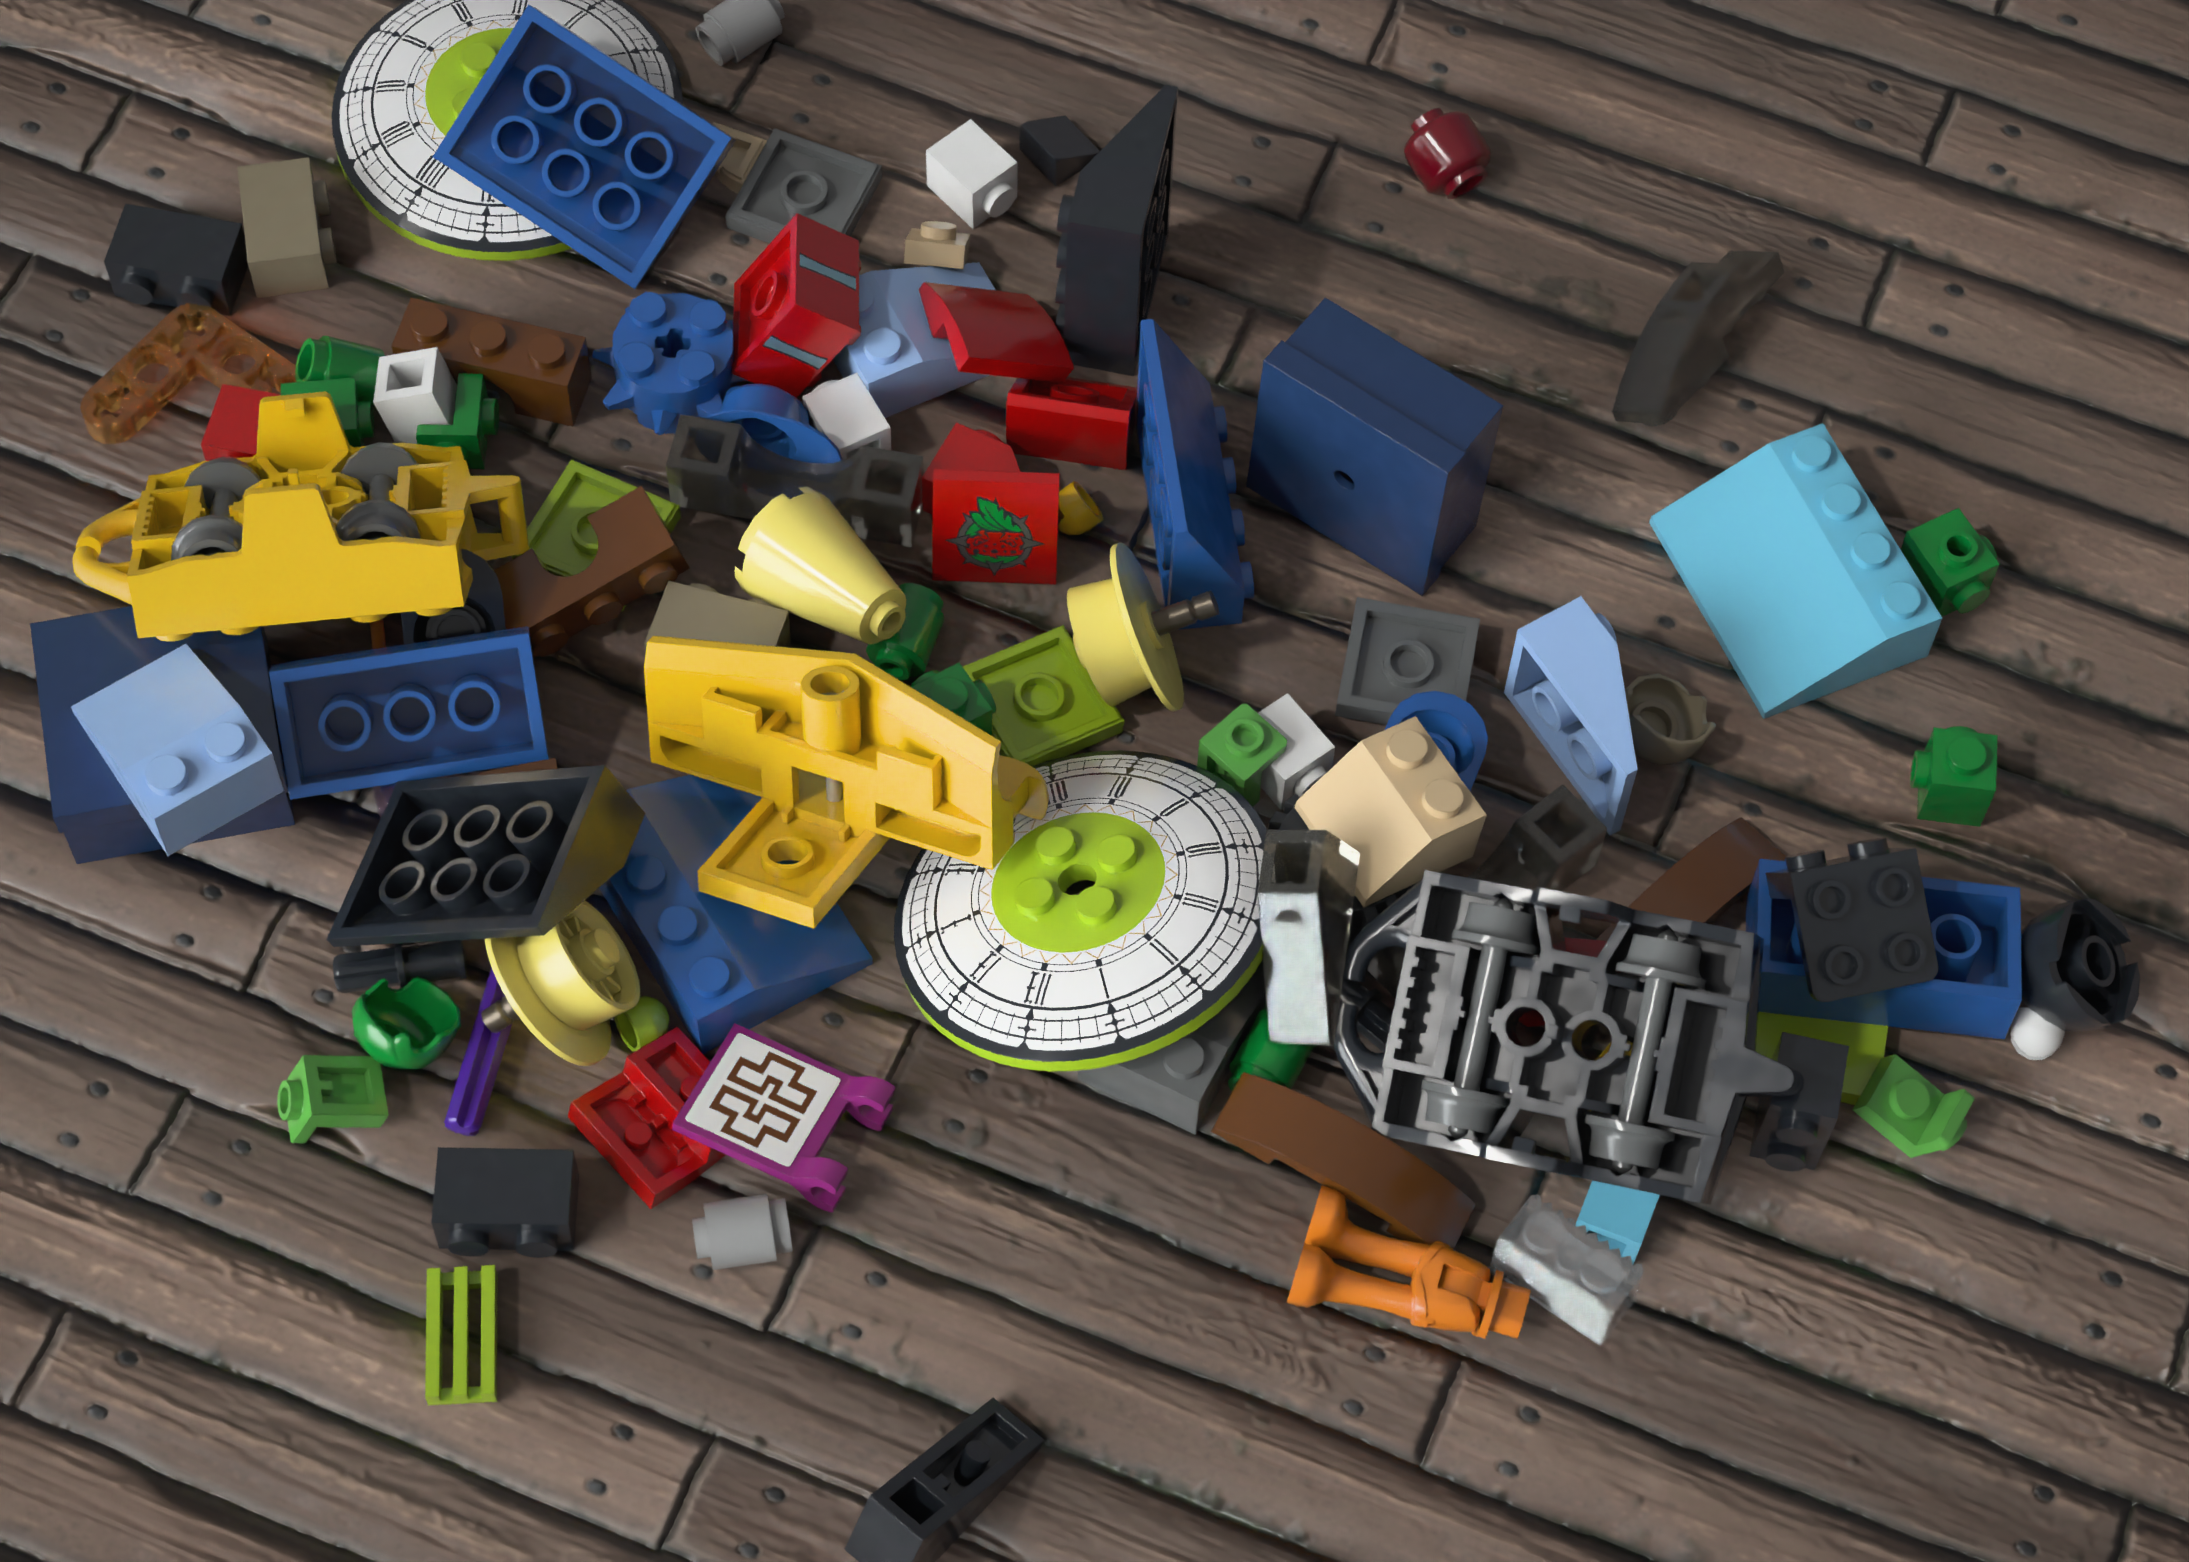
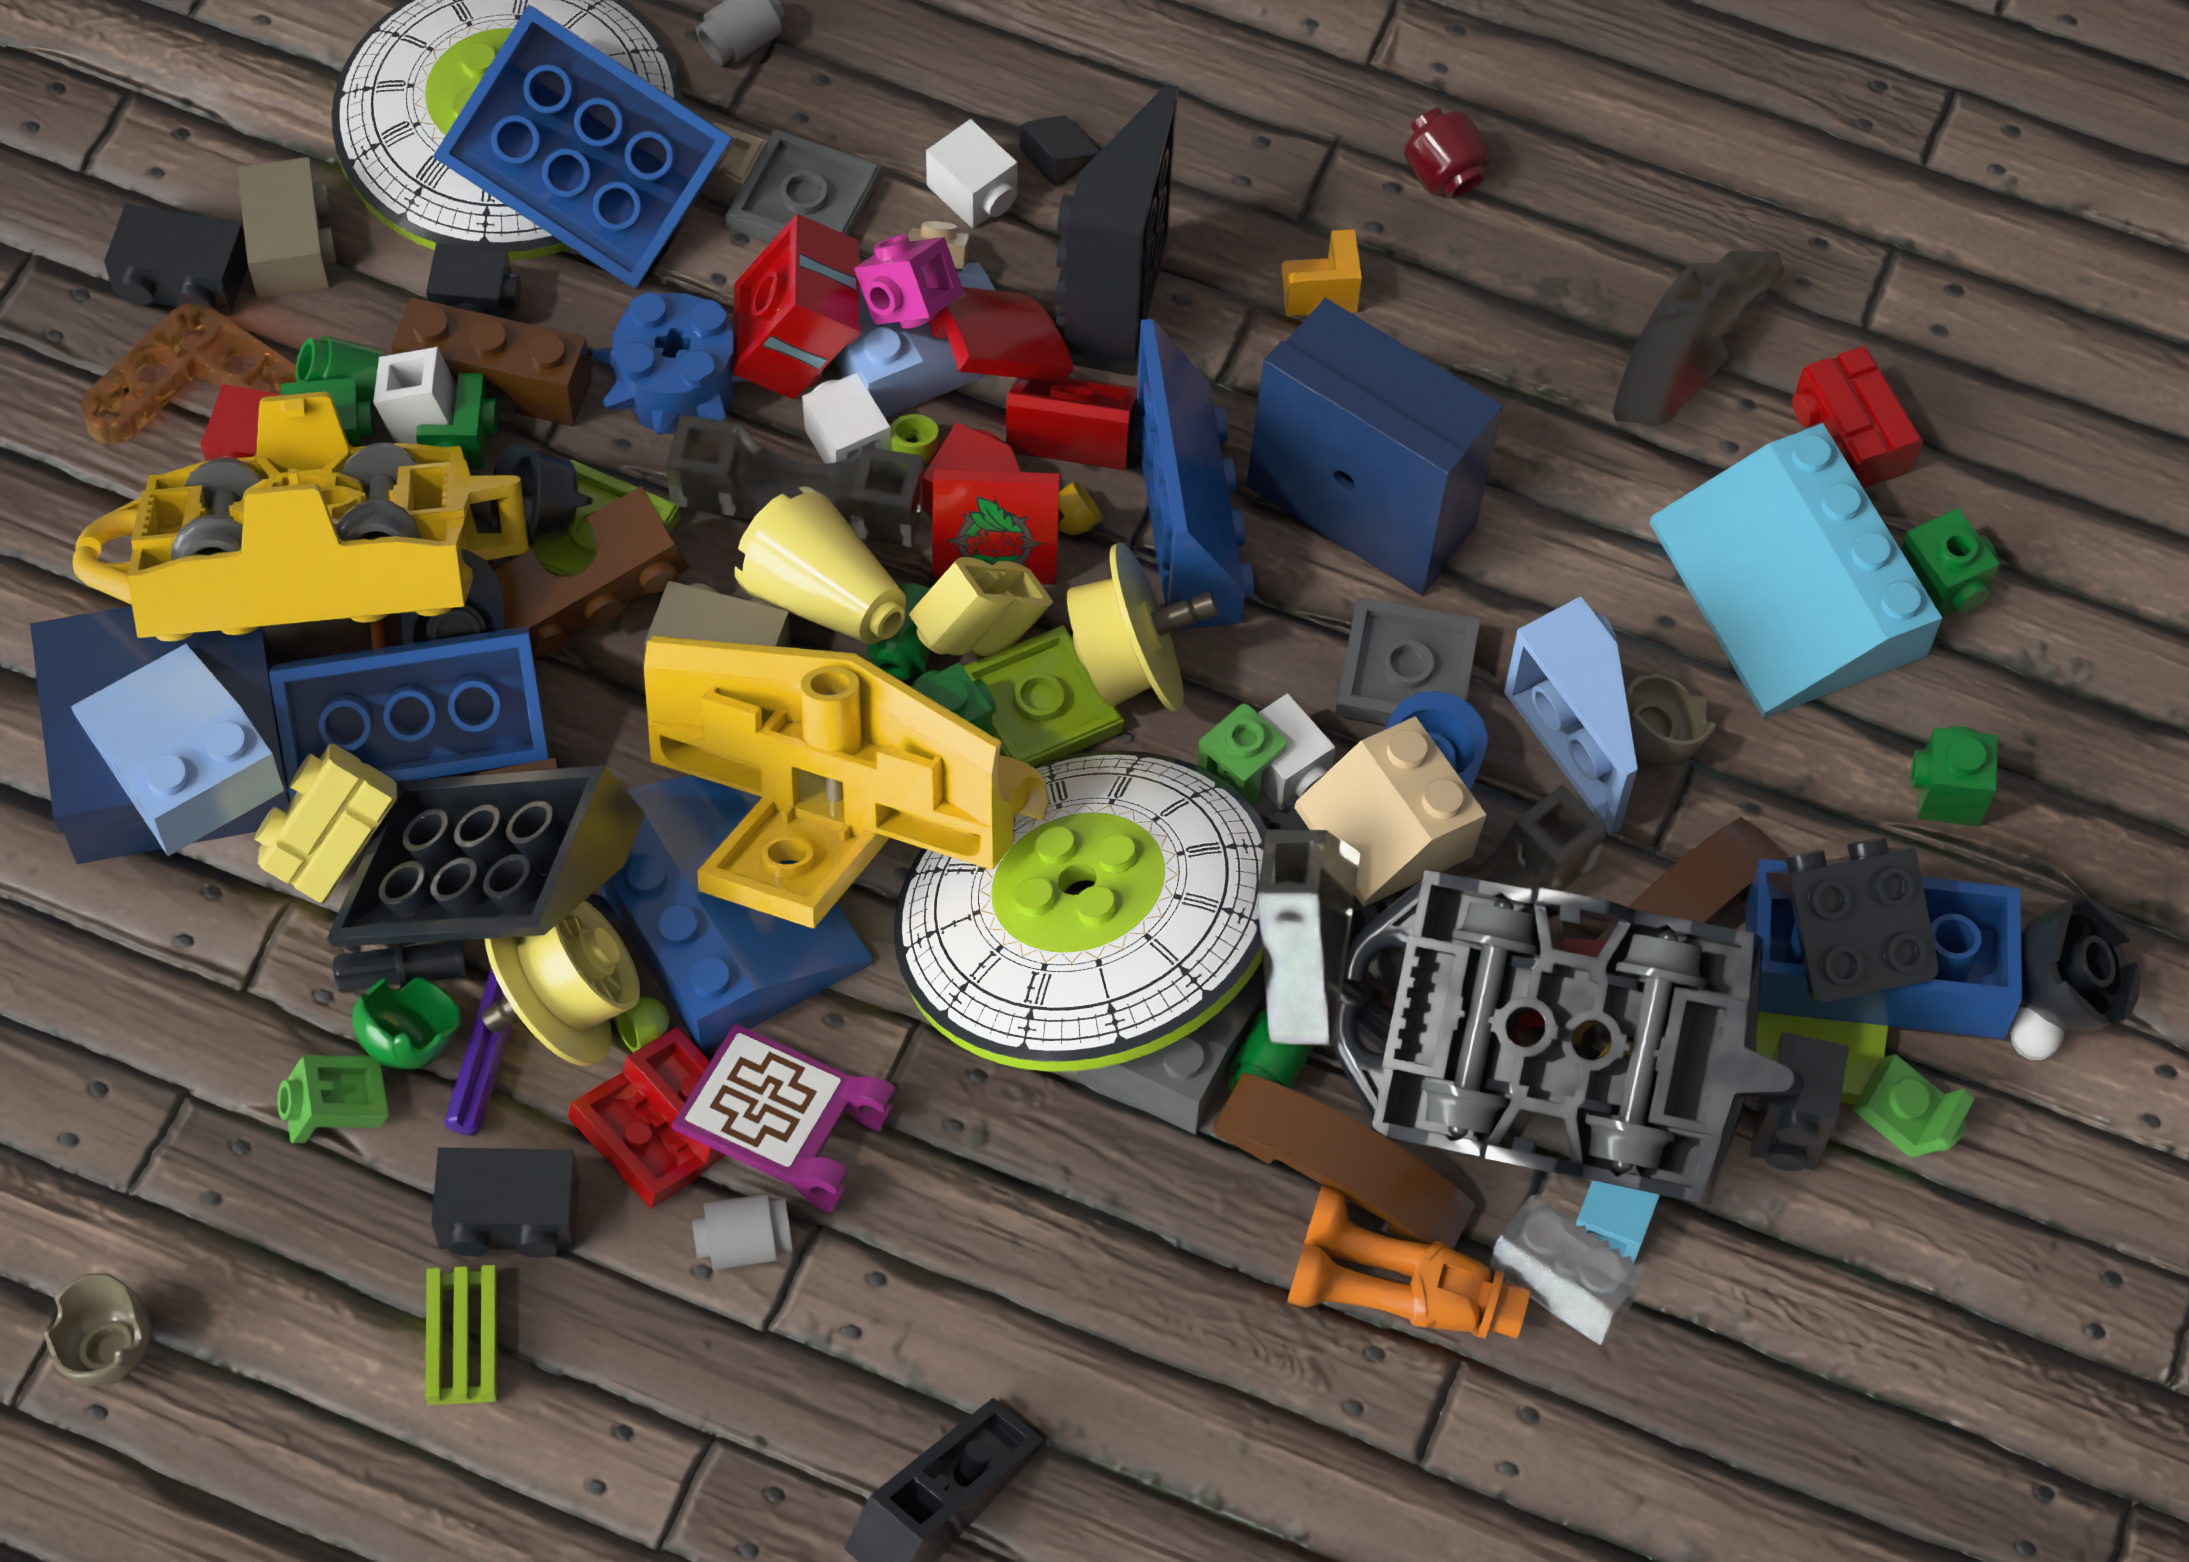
blue piece [697,384,843,479] -> none
none -> dark tan hair [44,1273,152,1387]
none -> light yellow brick [254,744,397,904]
none -> black brick [426,243,521,319]
none -> black piece [491,445,593,545]
none -> dark pink brick [854,234,965,329]
none -> lime hinge [890,414,938,468]
none -> light yellow brick [909,557,1053,657]
none -> light orange panel [1281,229,1362,317]
none -> red brick [1792,345,1923,489]

